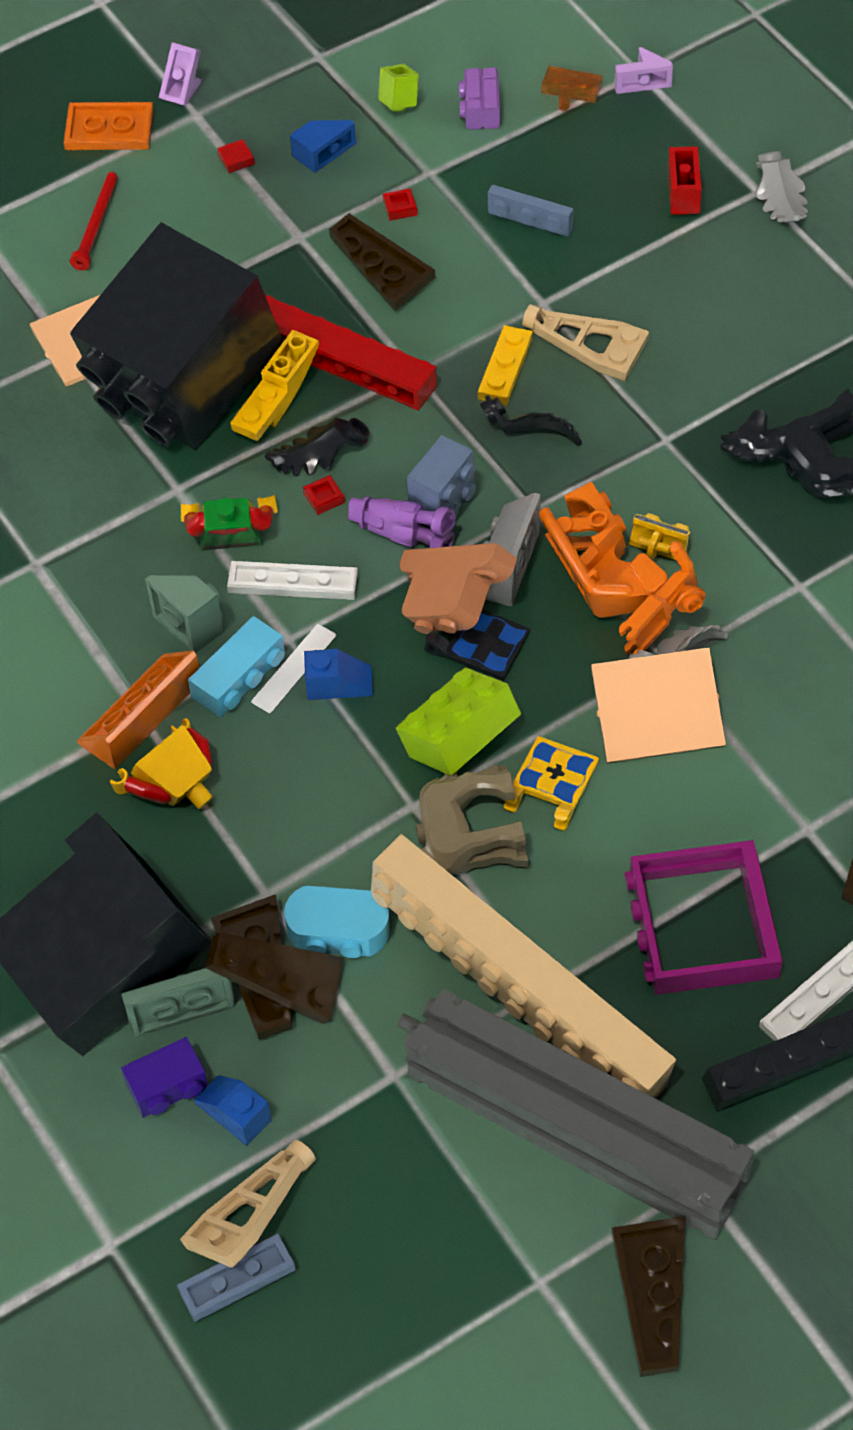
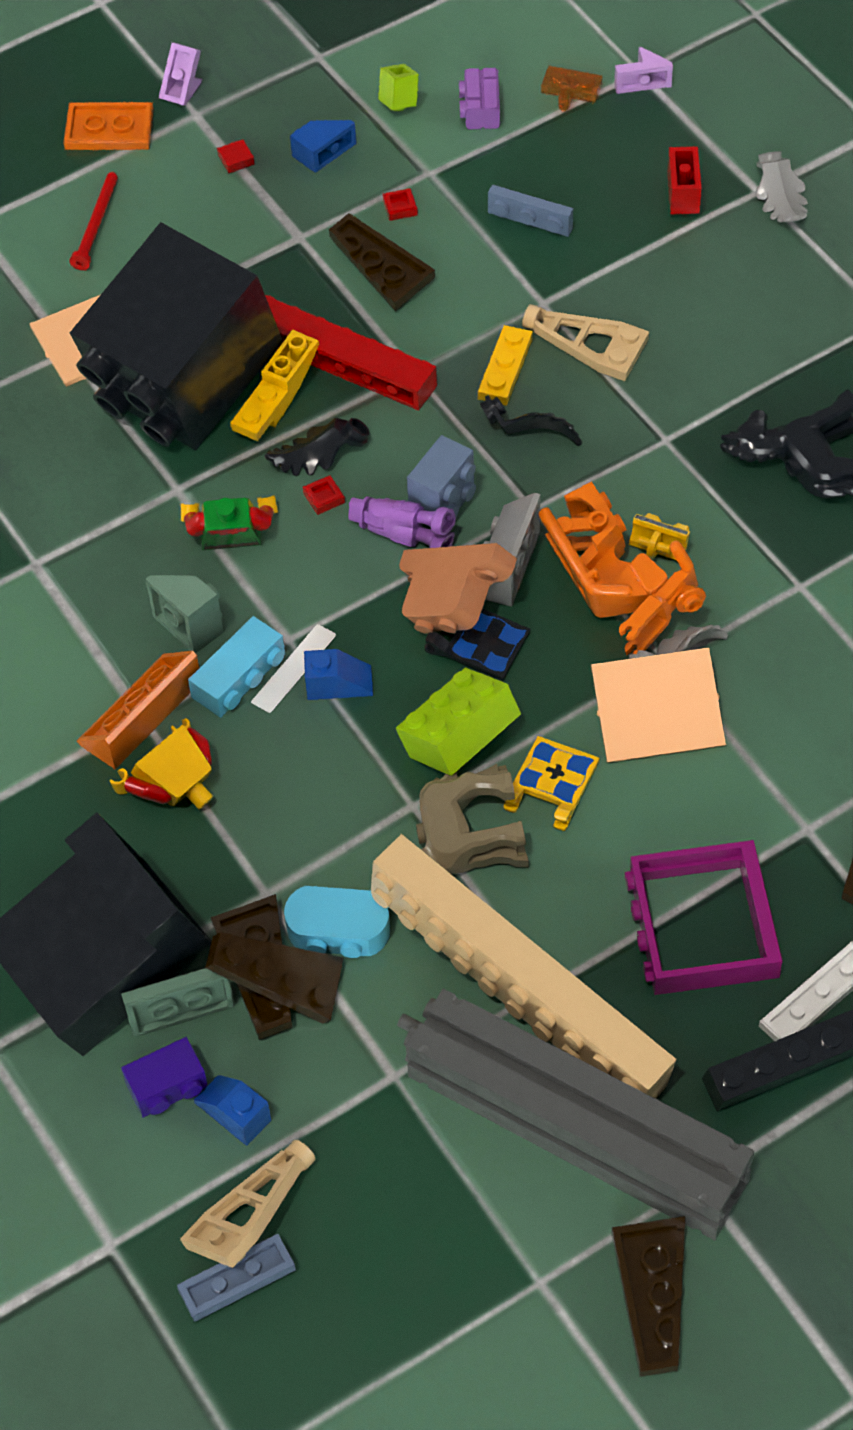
white tile [227,561,358,600] -> none

